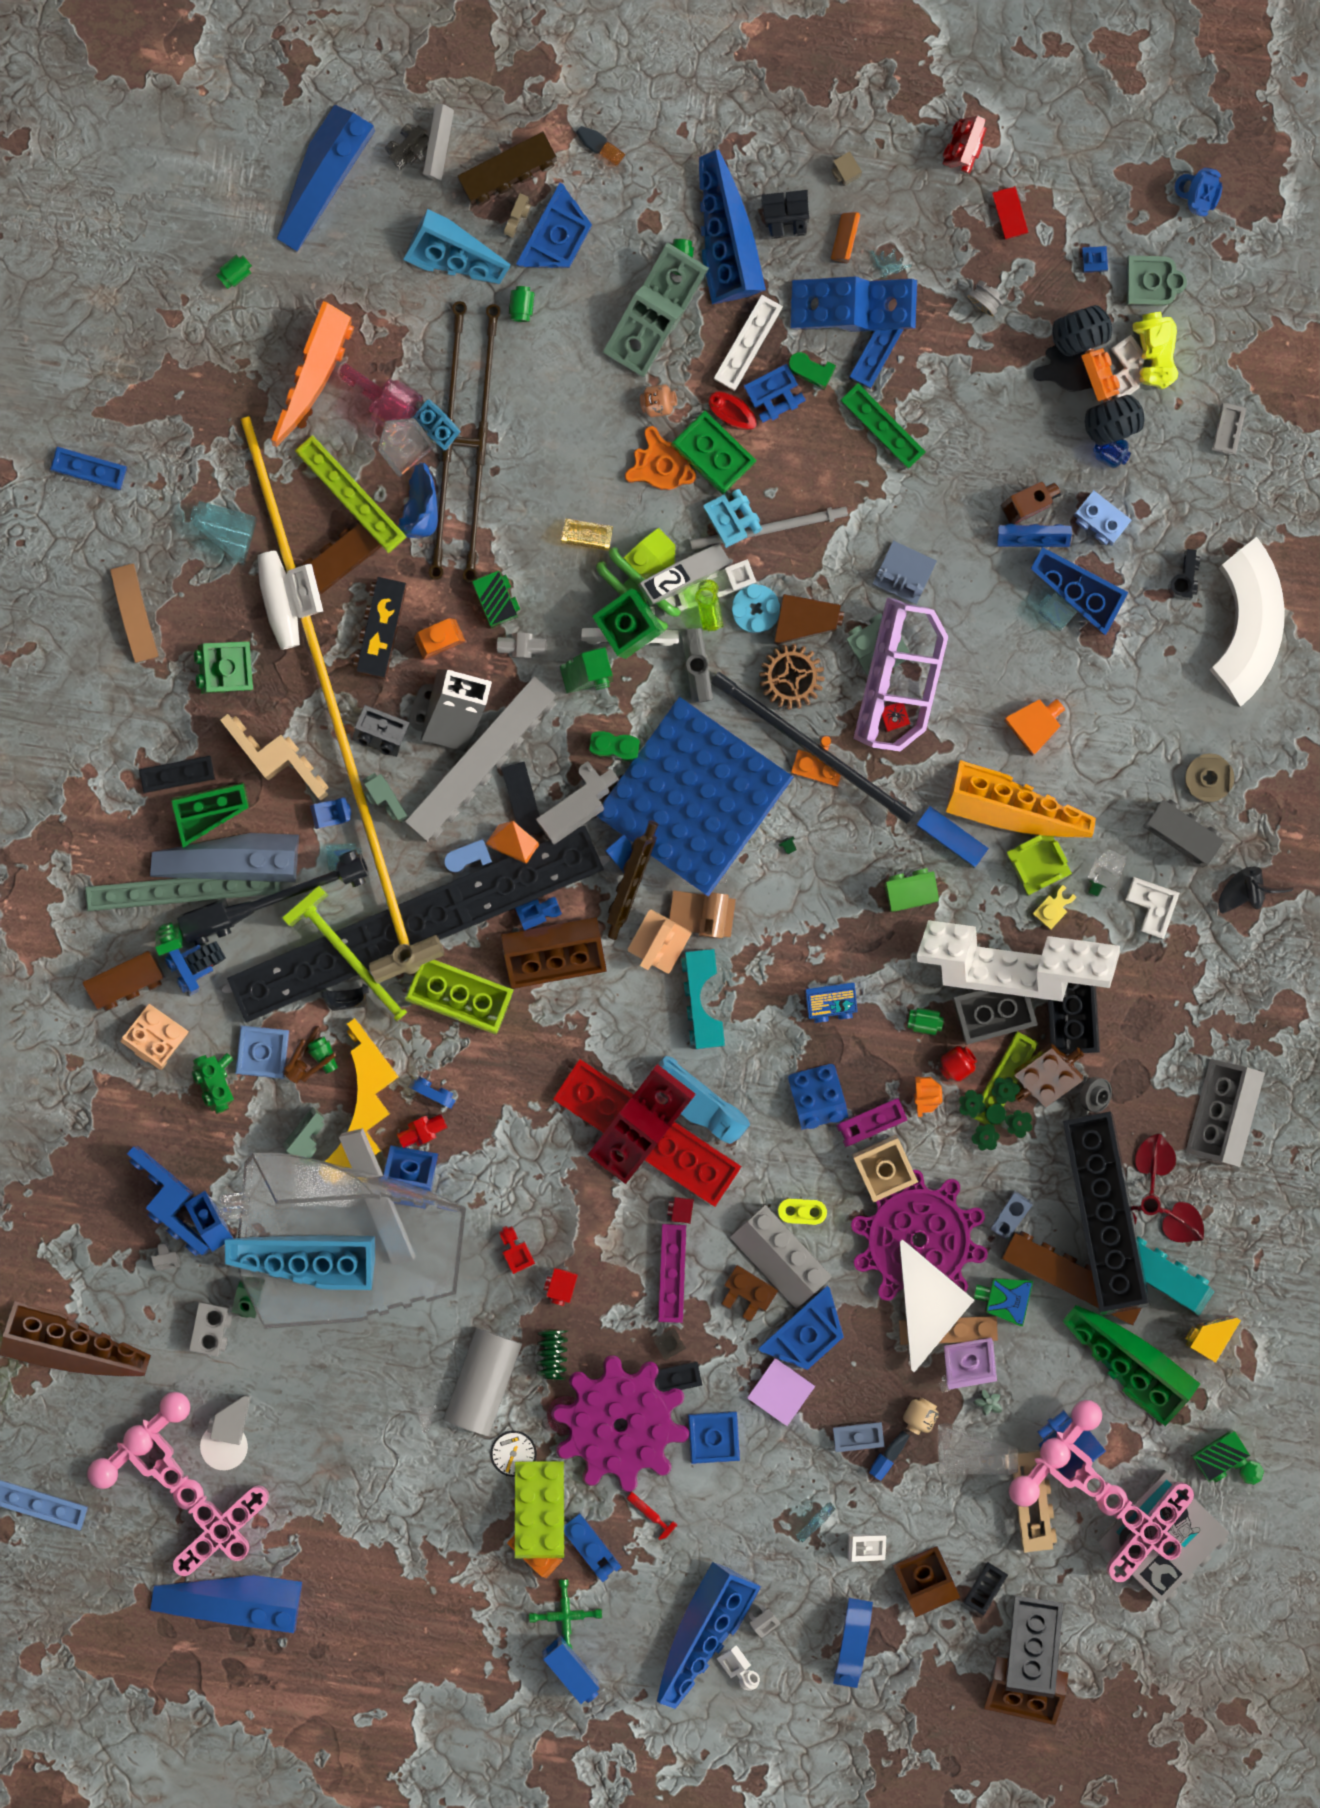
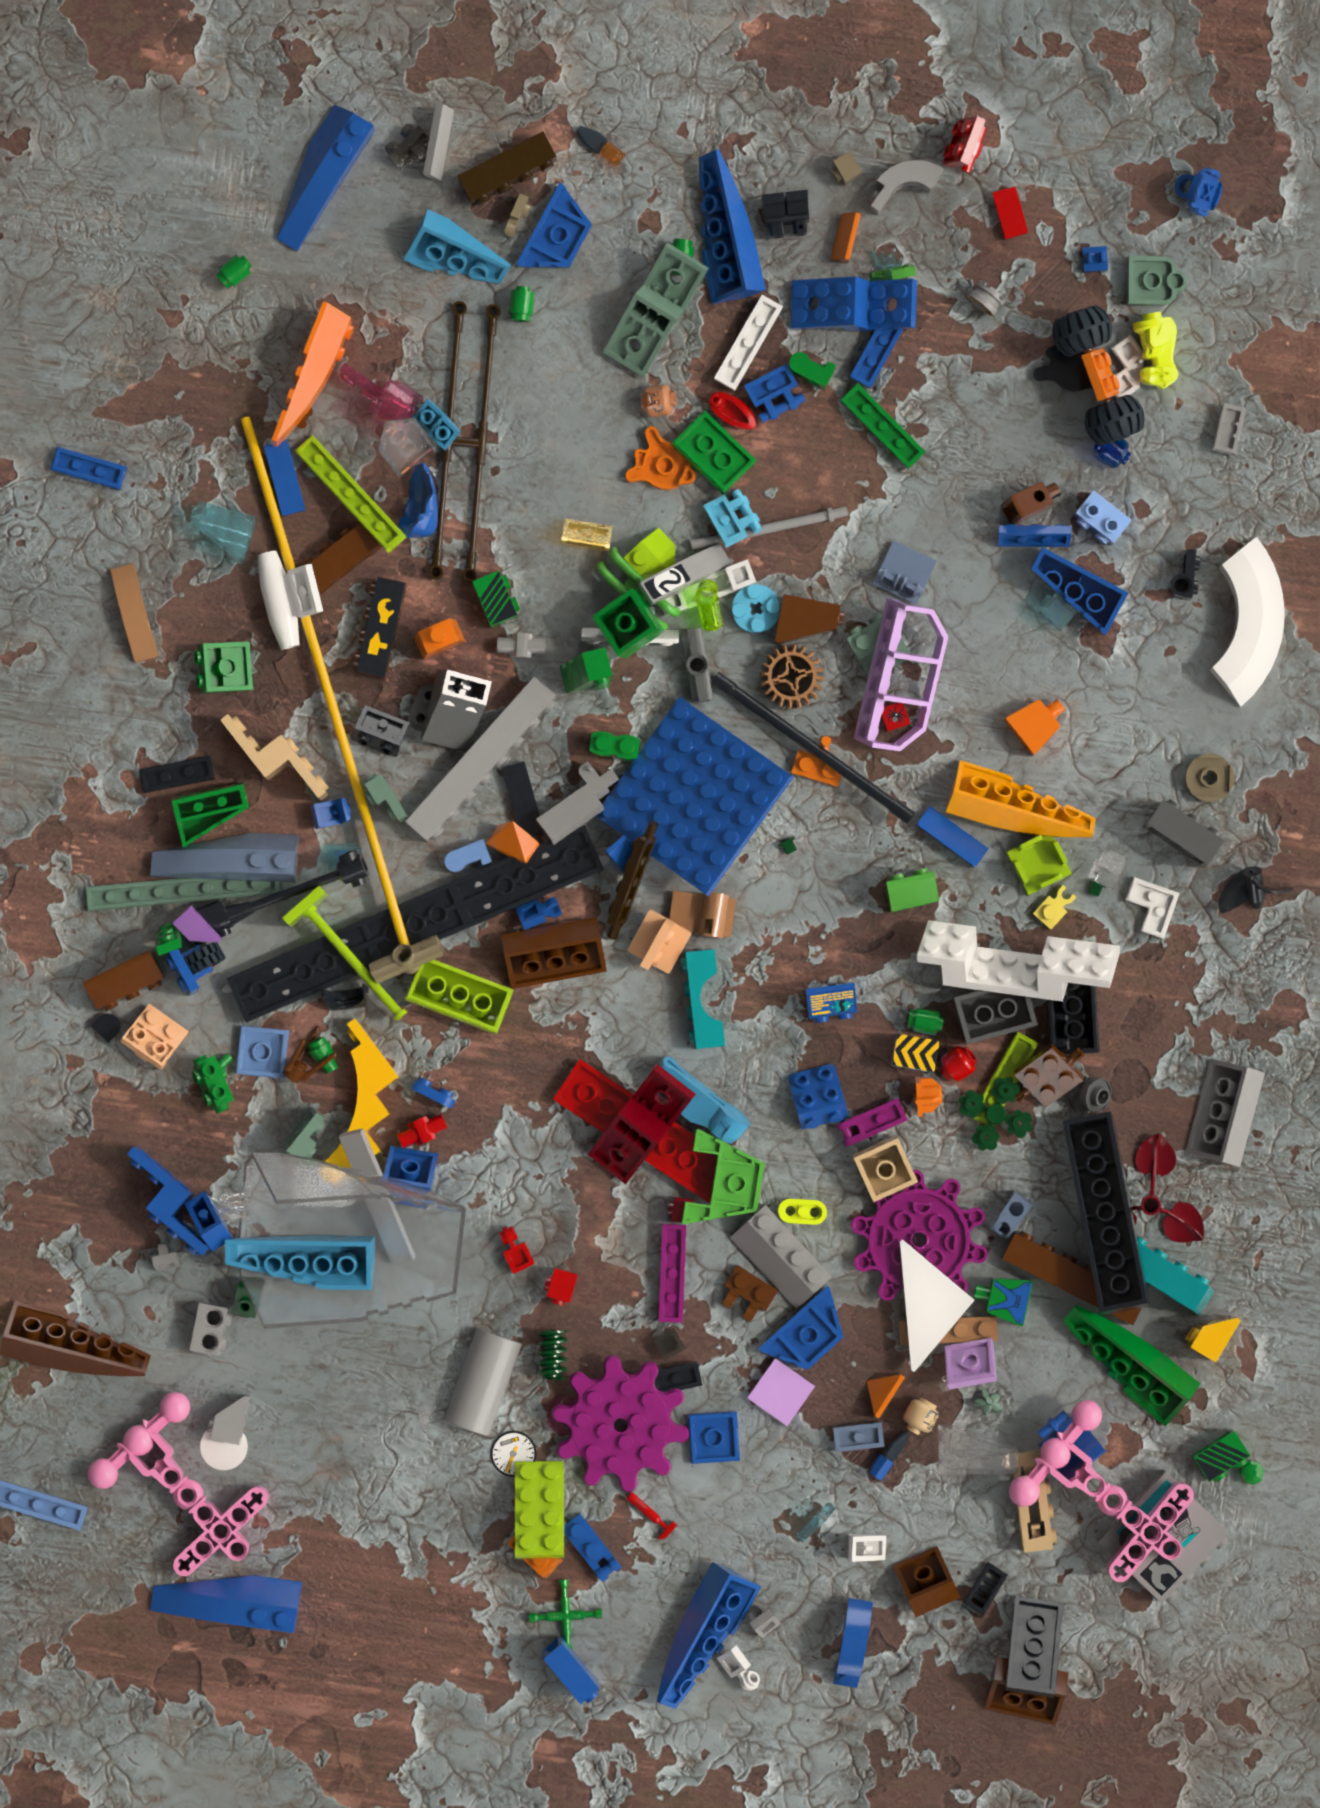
none -> black tile [91,1014,121,1043]
none -> medium lavender tile [173,906,222,942]
none -> blue tile [264,440,306,517]
none -> bright green wing [681,1129,765,1224]
none -> orange slope [866,1373,905,1418]
none -> bright green tile [868,263,916,281]
none -> light grey arch [869,160,944,215]
none -> piece [891,1034,939,1072]

